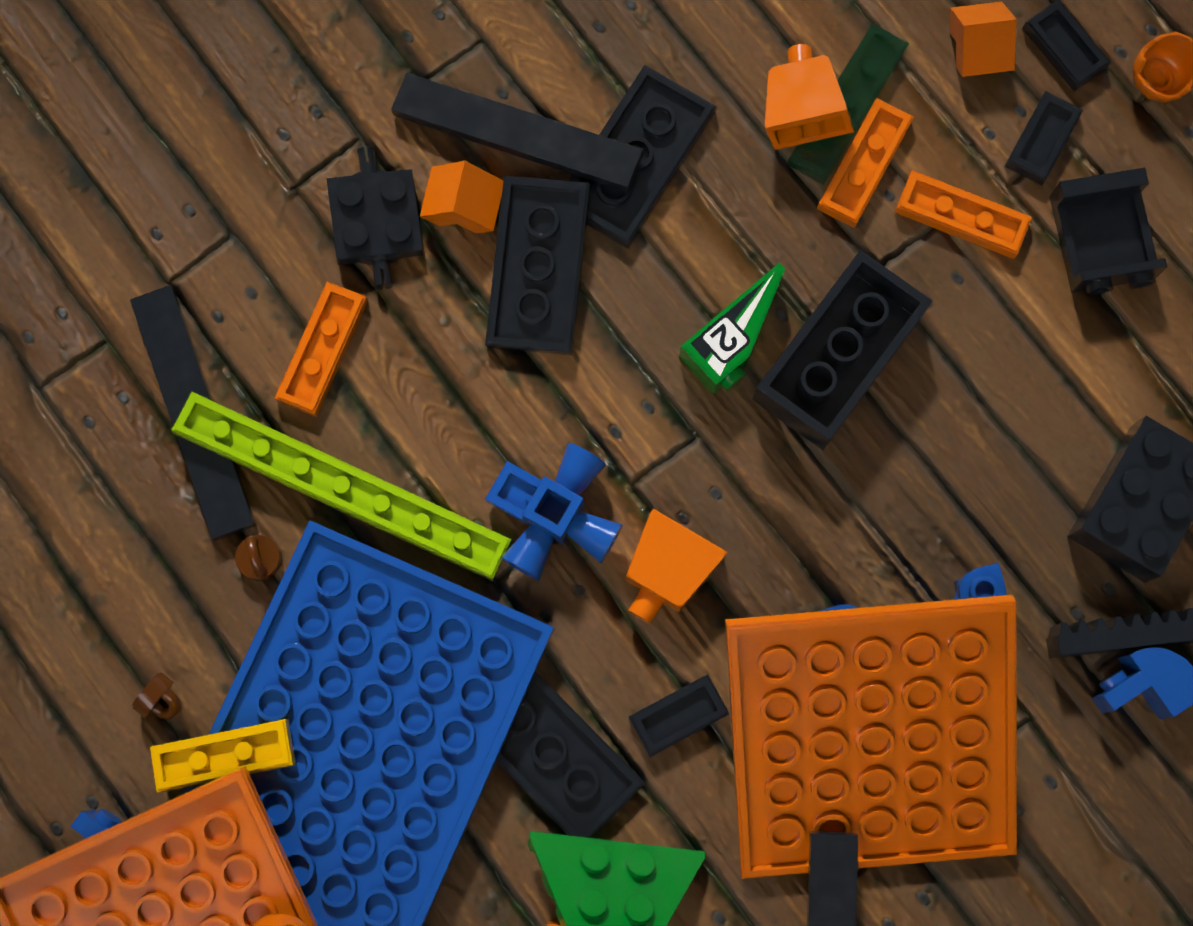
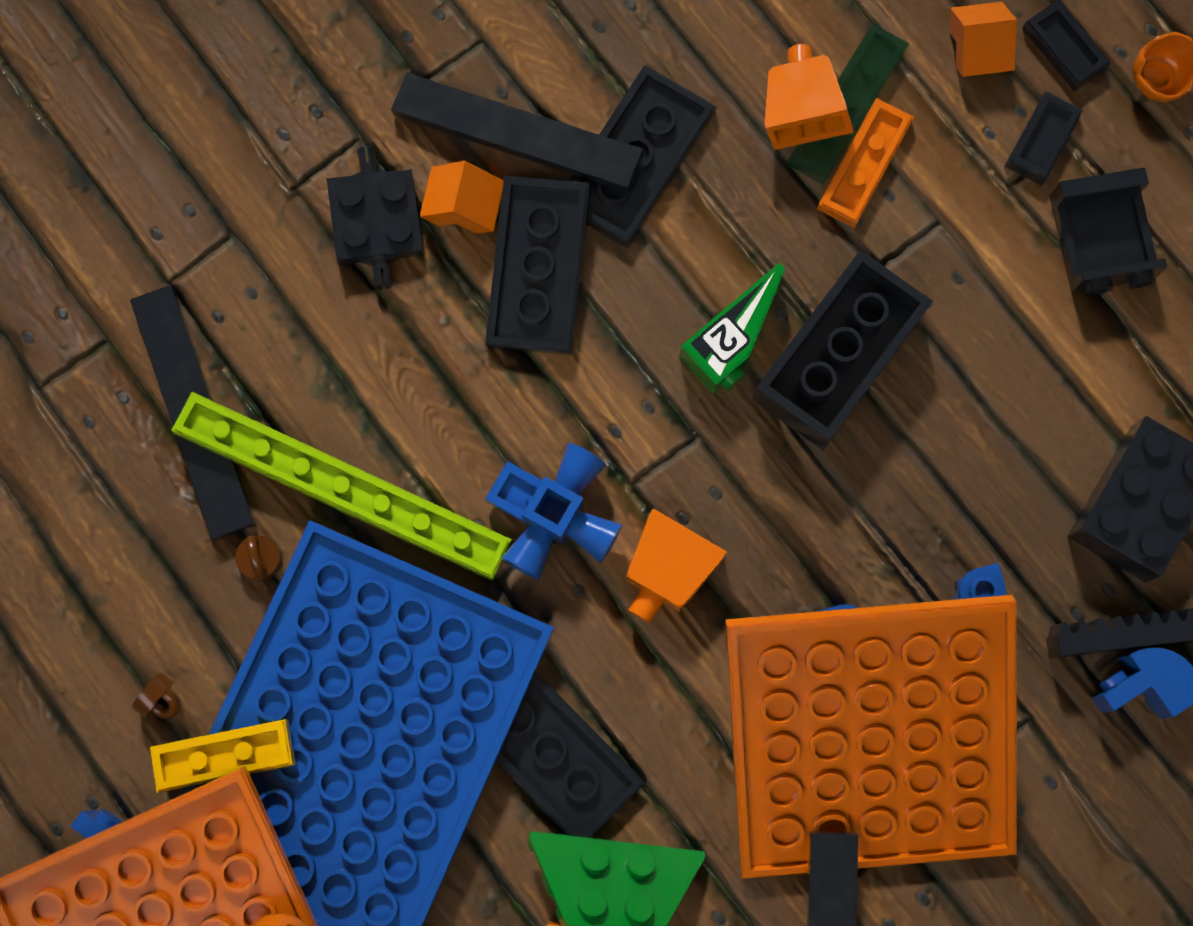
orange tile [275,281,368,417] -> none
black tile [628,674,730,757] -> none
orange tile [894,170,1032,259] -> none

